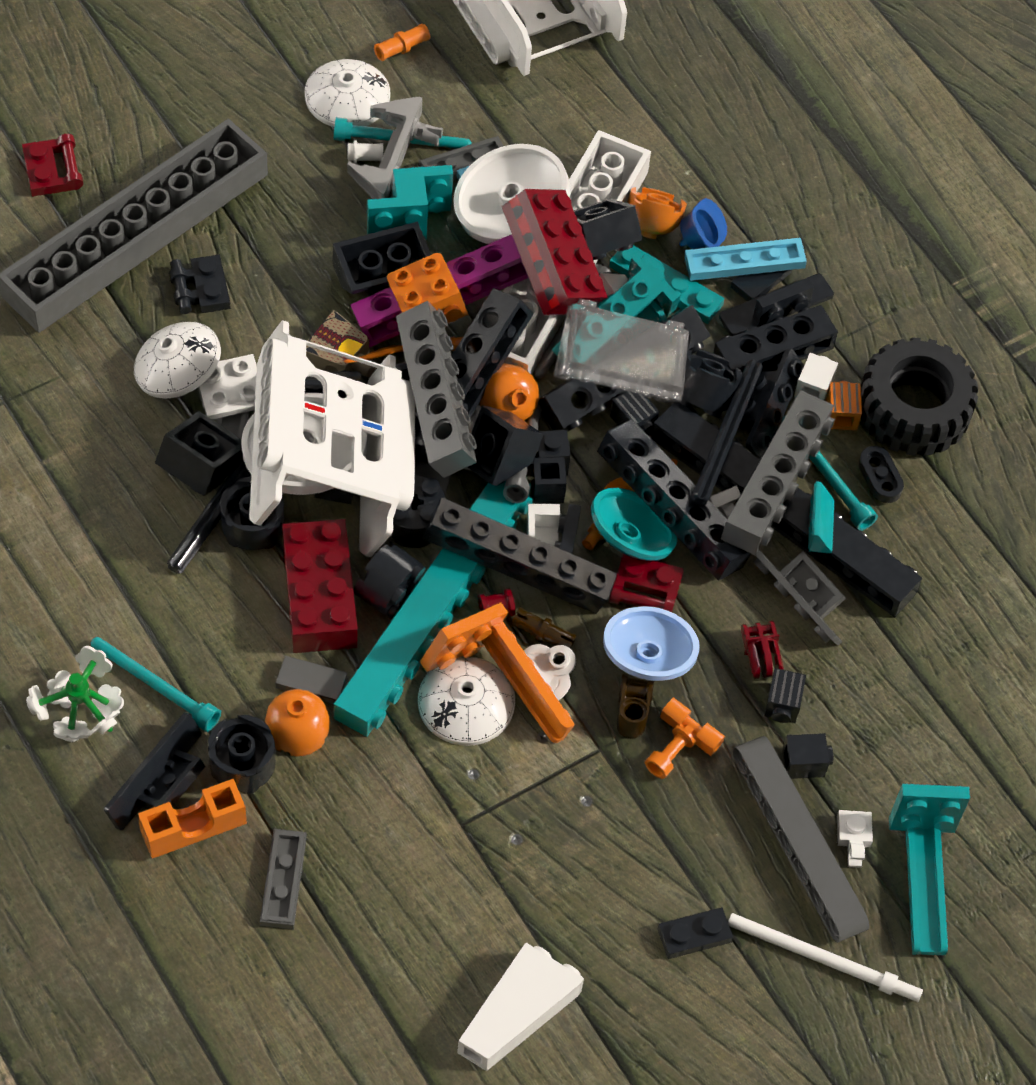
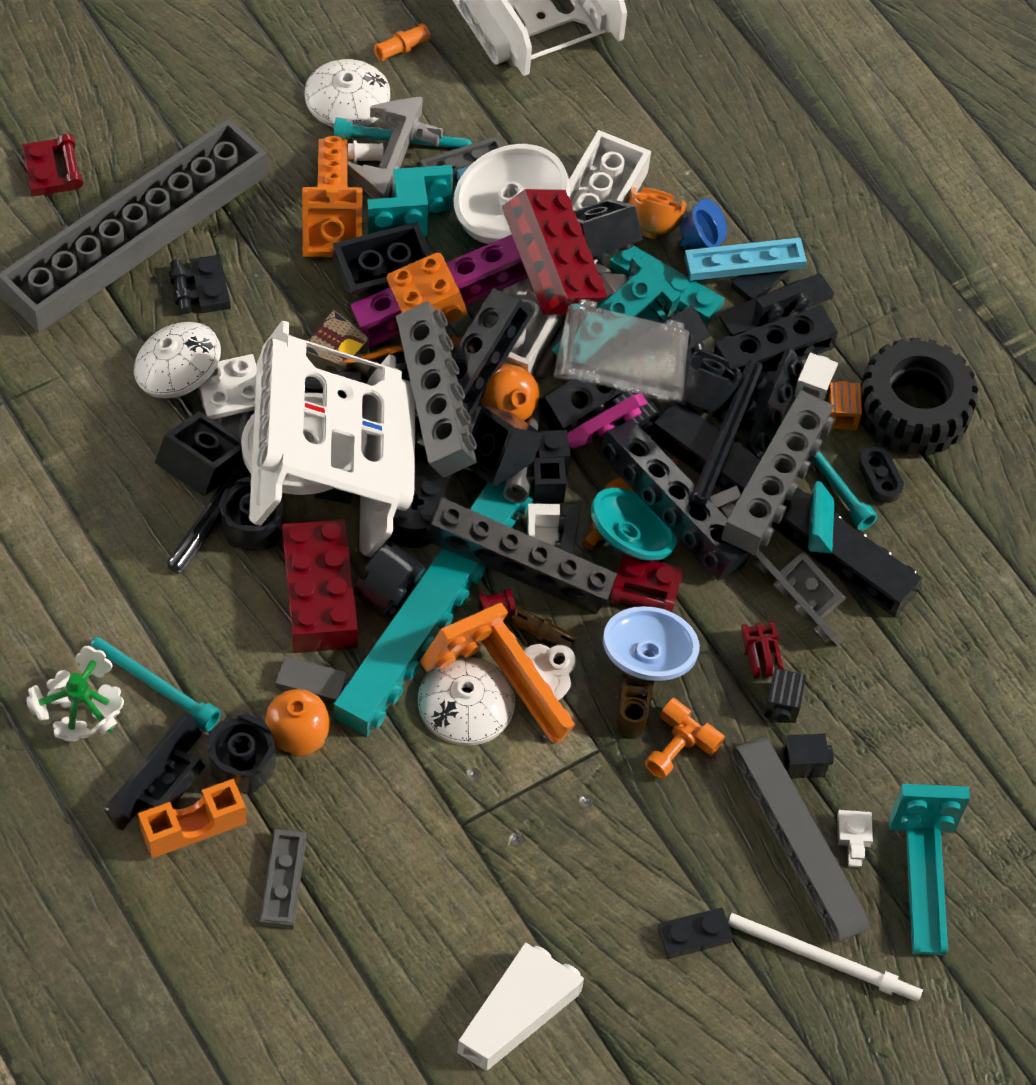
none -> orange bracket [302,136,362,257]
none -> dark pink hinge [568,393,647,449]

